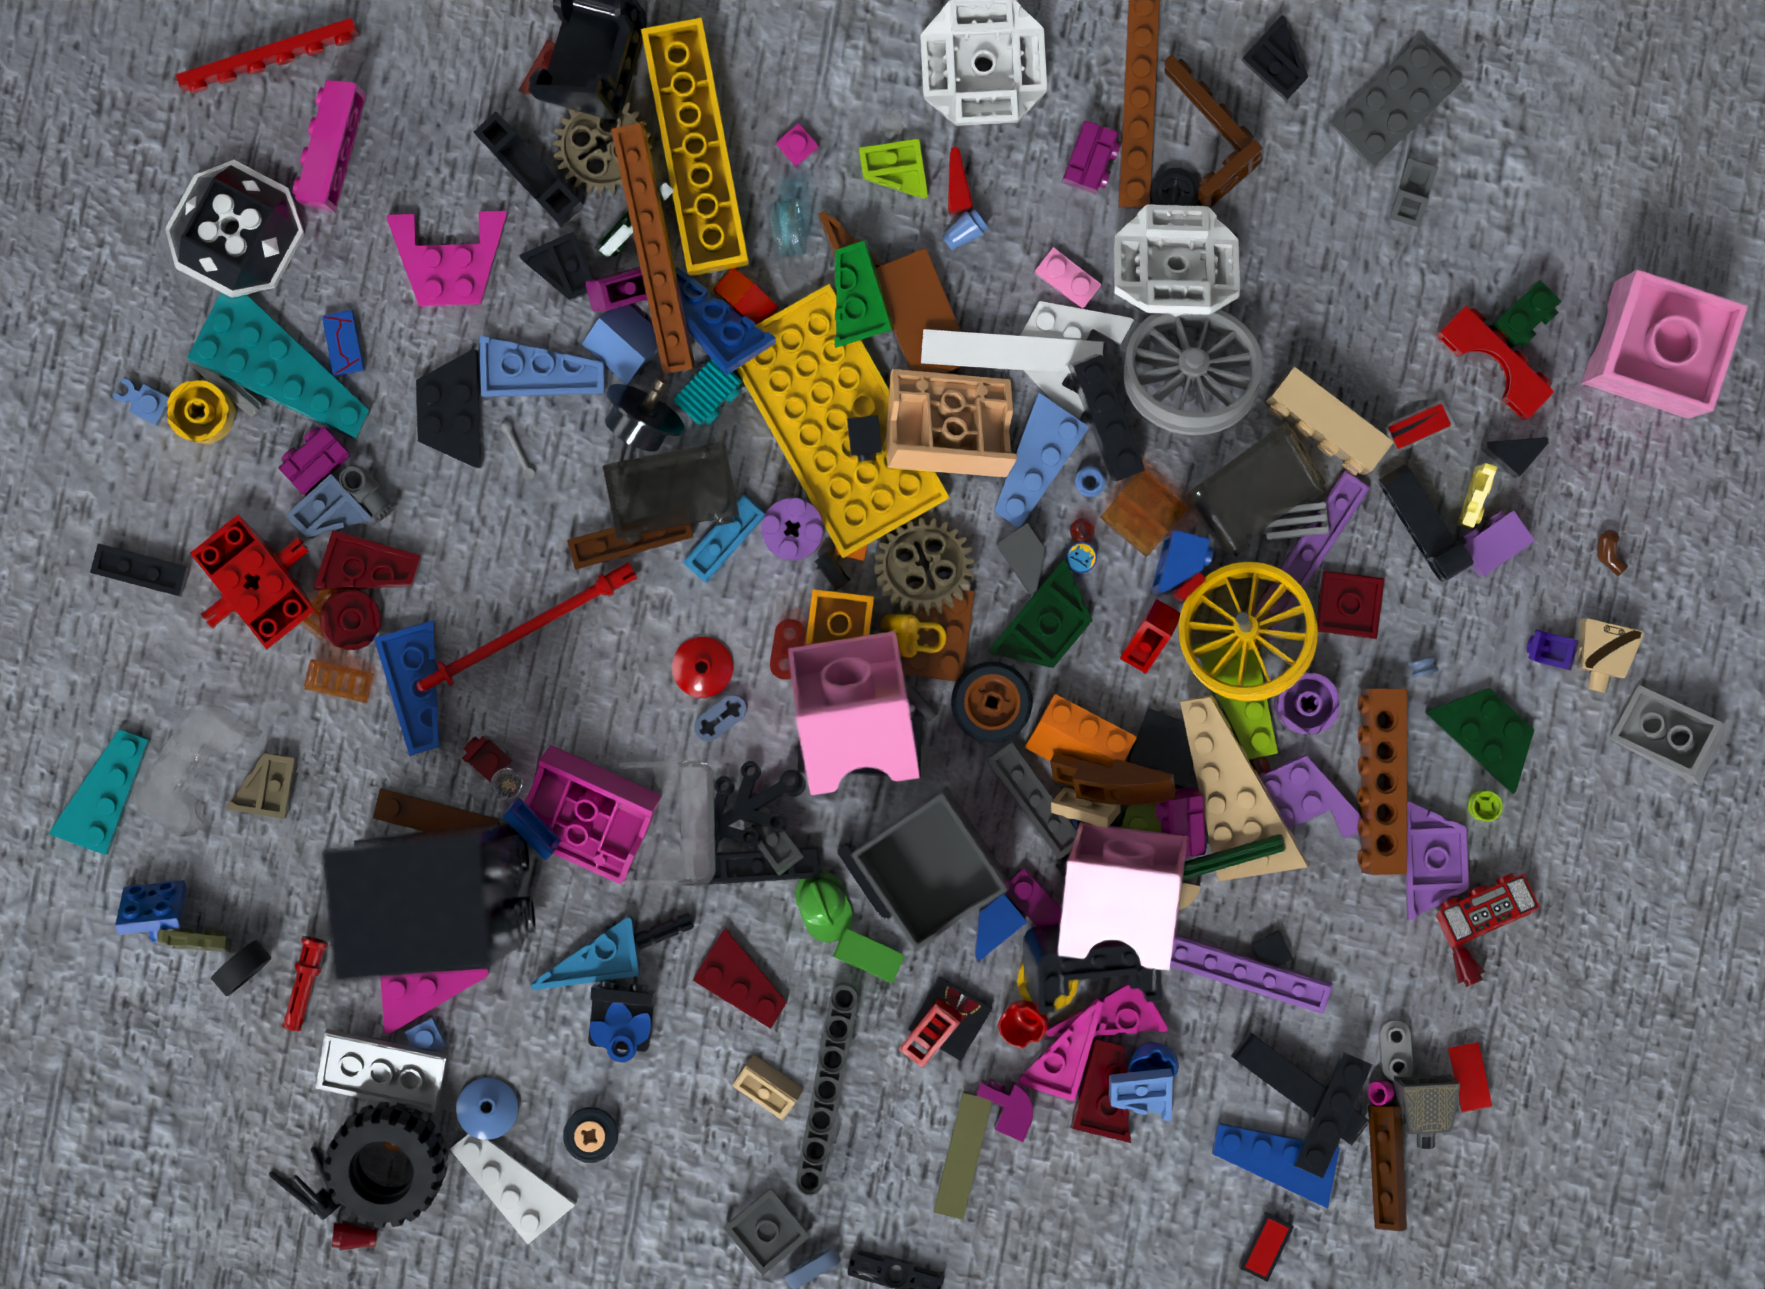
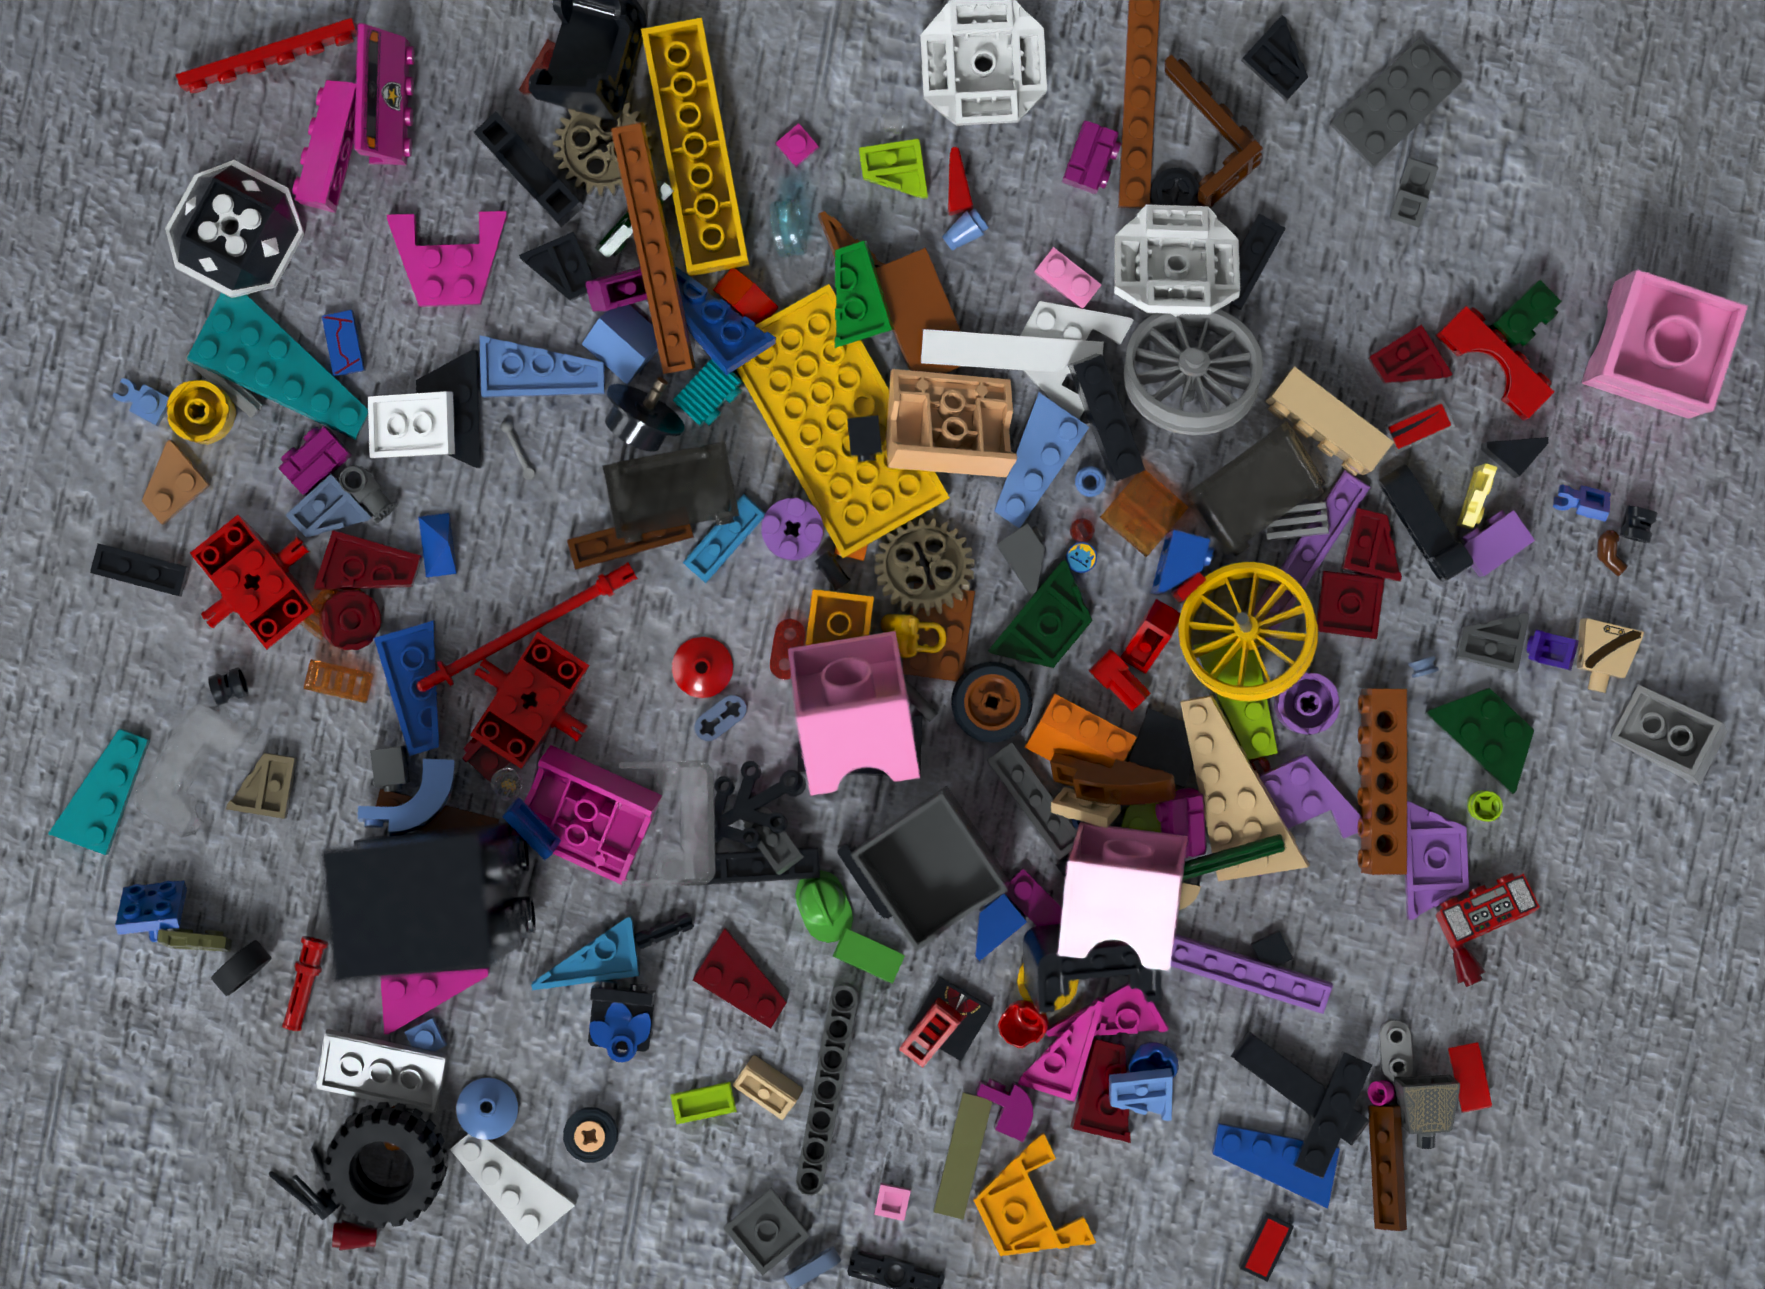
none -> medium nougat wing [142,440,210,525]
none -> black wheel [208,667,249,705]
none -> dark pink piece [354,23,415,165]
none -> medium blue arch [358,759,455,835]
none -> white plate [368,391,455,458]
none -> dark grey brick [370,746,410,792]
none -> blue slope [418,513,457,578]
none -> red slope [470,632,590,769]
none -> lime tile [670,1082,737,1125]
none -> bright pink plate [874,1183,911,1221]
none -> light orange wing [973,1132,1096,1256]
none -> red piece [1088,649,1151,711]
none -> black plate [1228,213,1286,310]
none -> dark red wing [1342,508,1402,582]
none -> dark red wing [1368,324,1453,384]
none -> dark grey wing [1456,613,1530,673]
none -> blue plate [1553,485,1611,522]
none -> black wheel [1619,505,1658,543]

